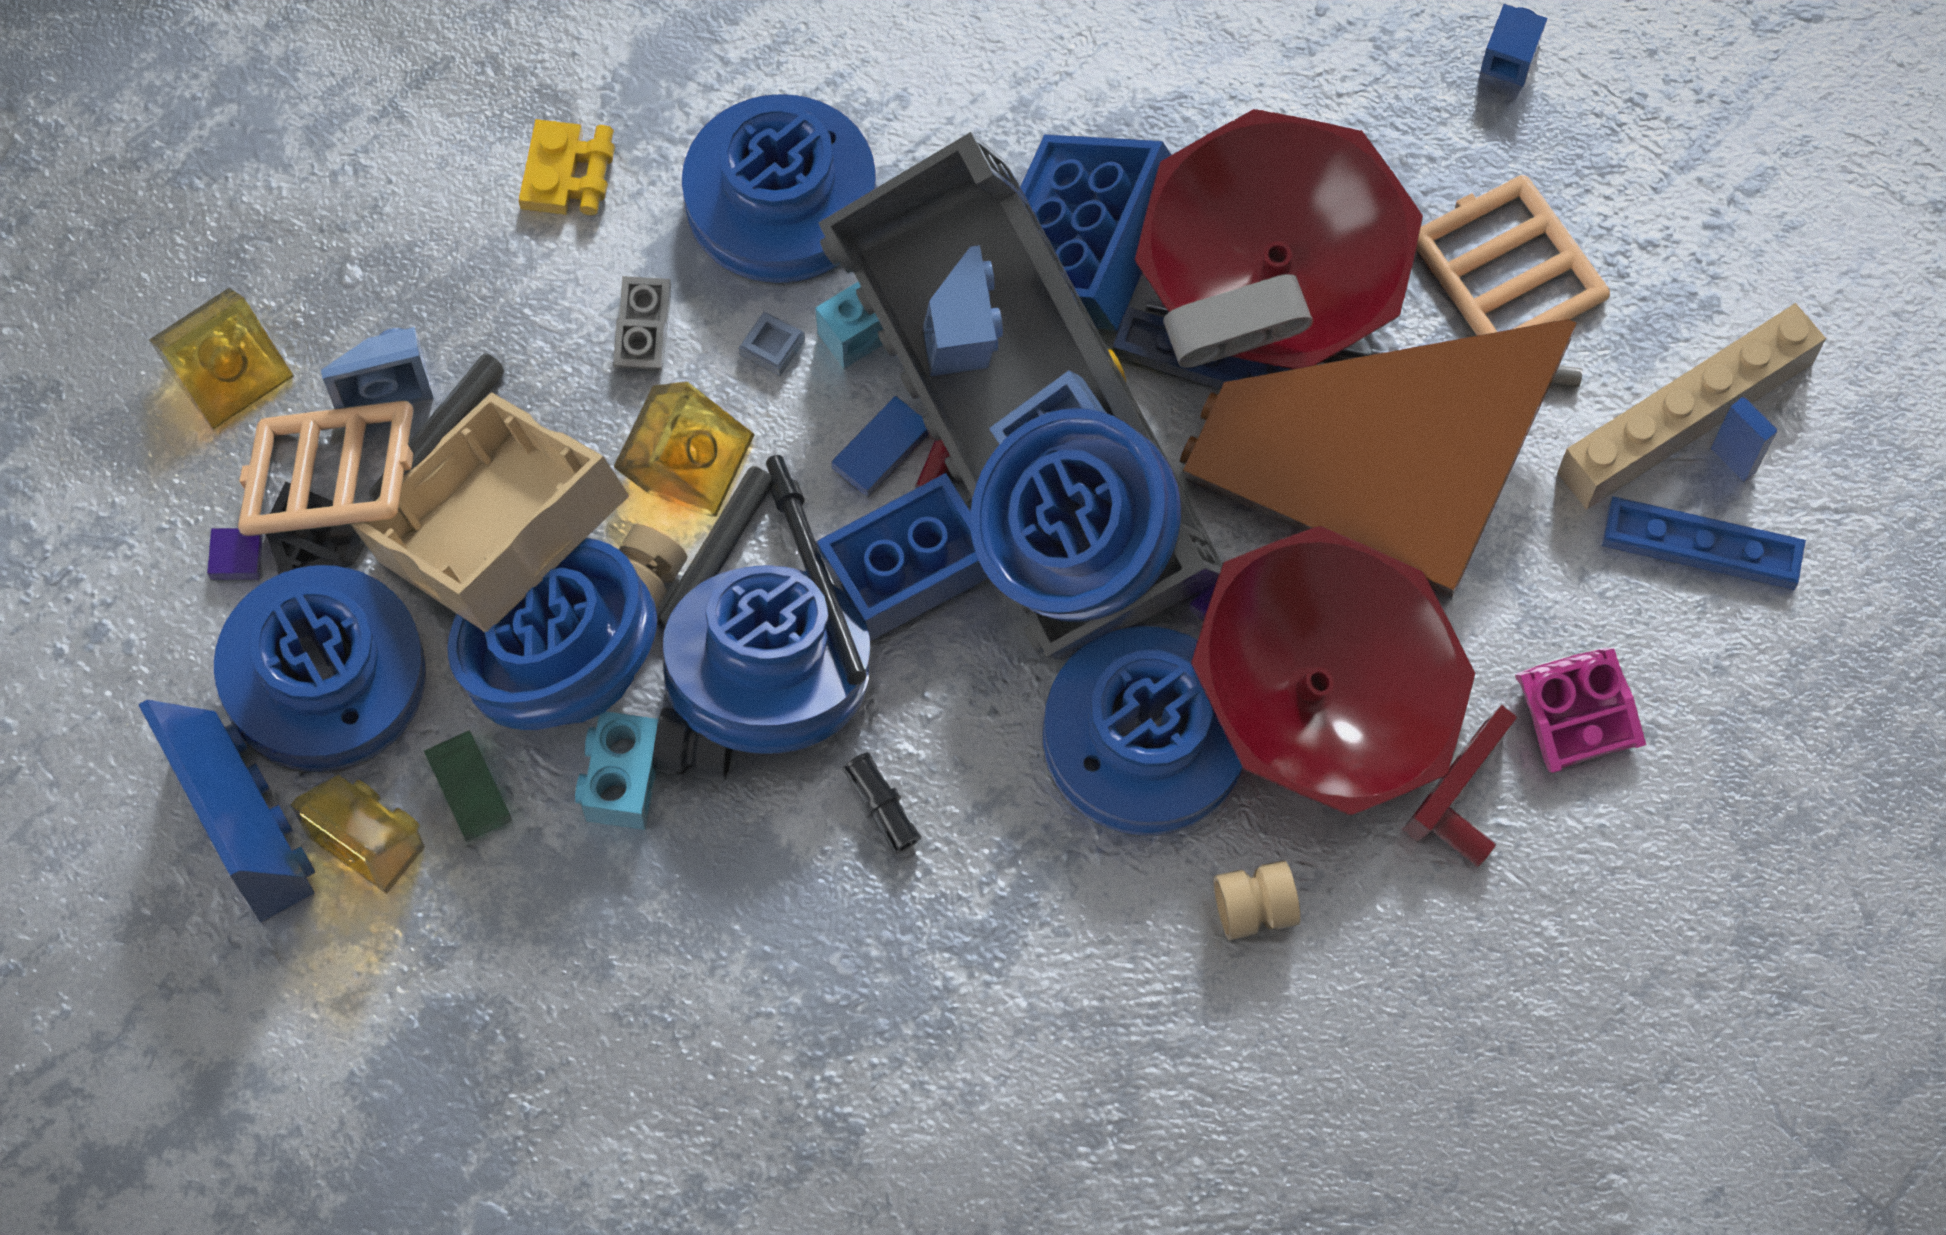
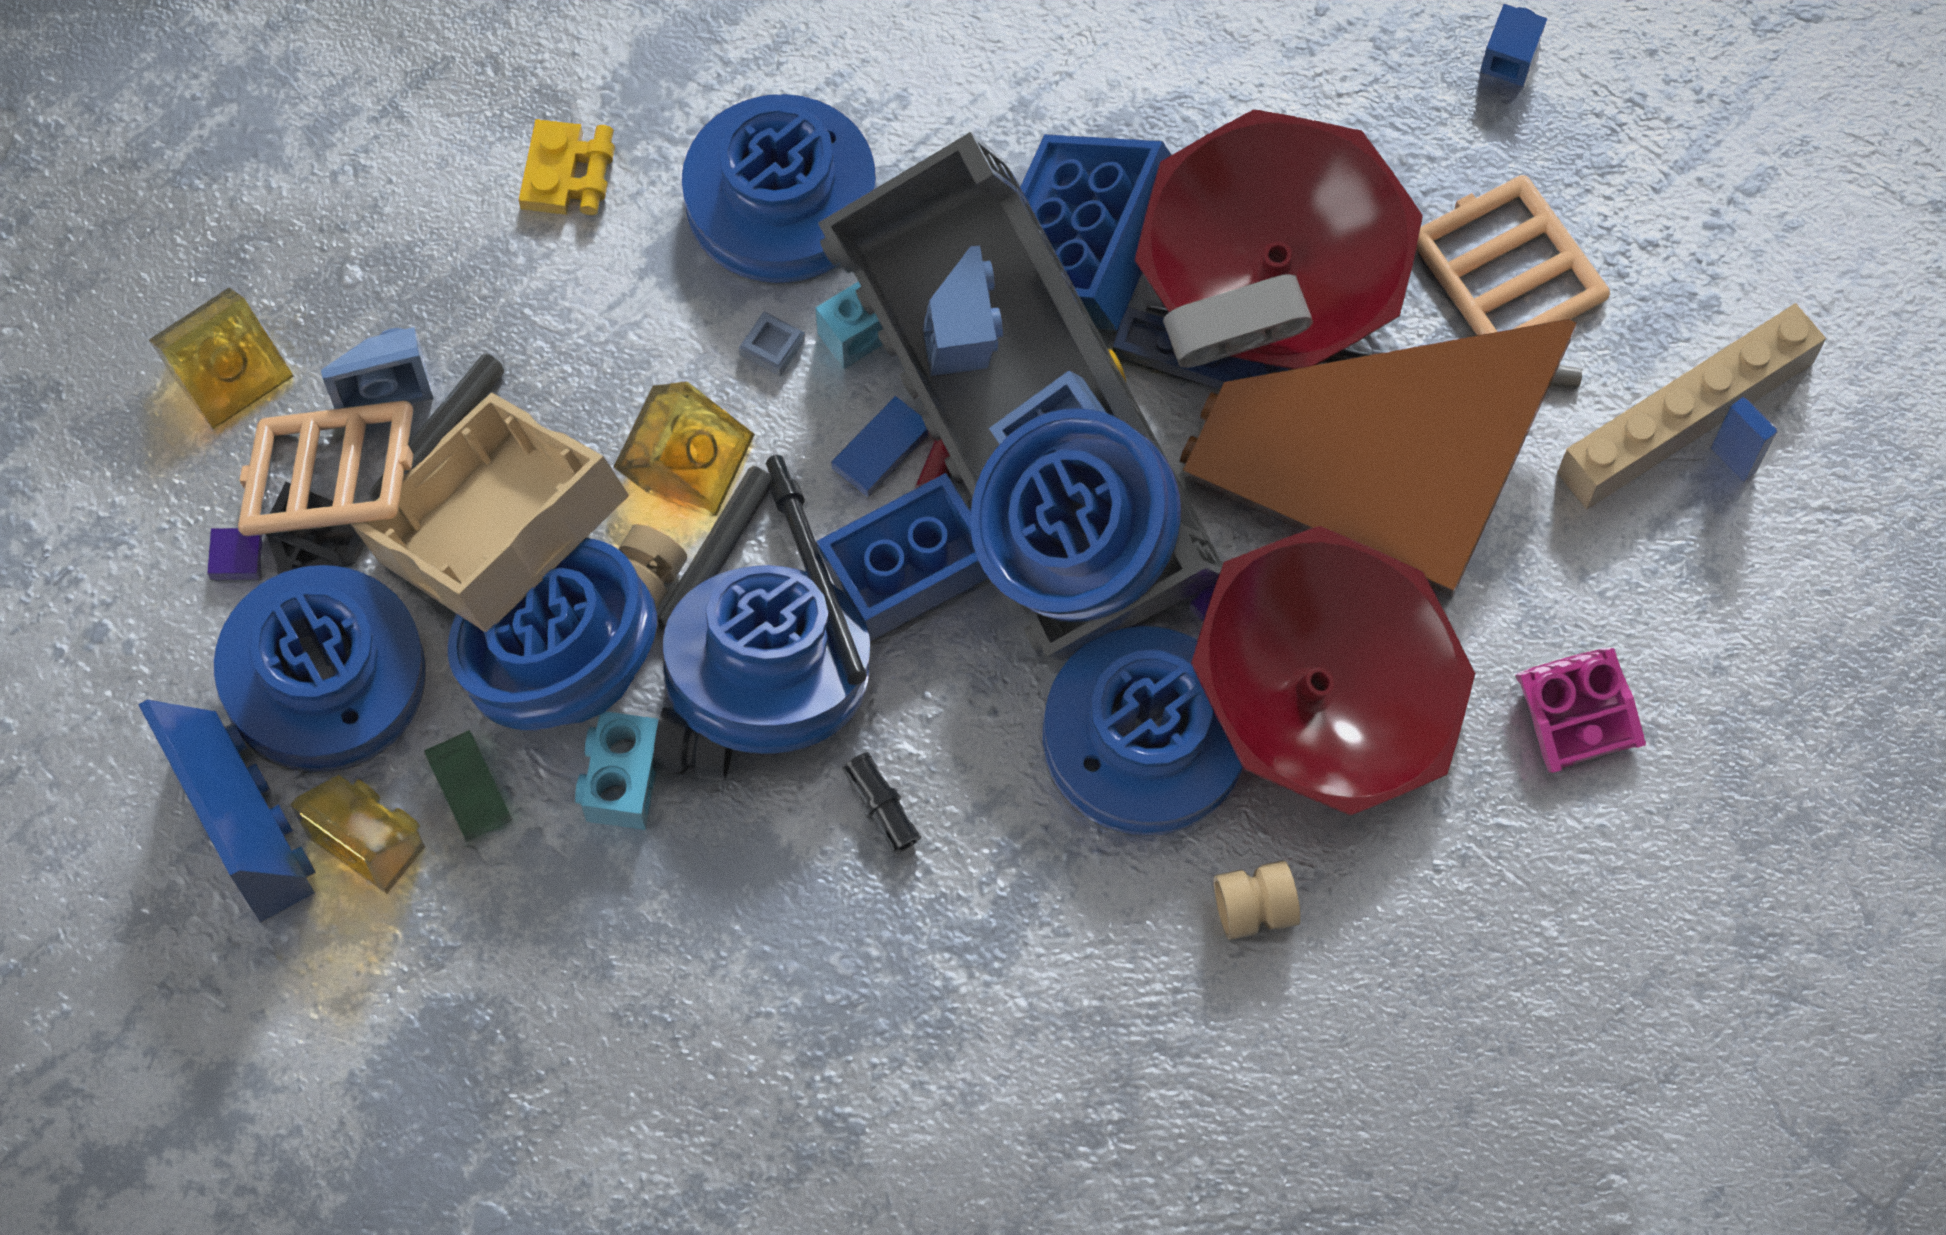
light grey slope [613,276,672,370] -> none
dark red piece [1402,705,1517,868] -> none
blue tile [1601,496,1806,590] -> none

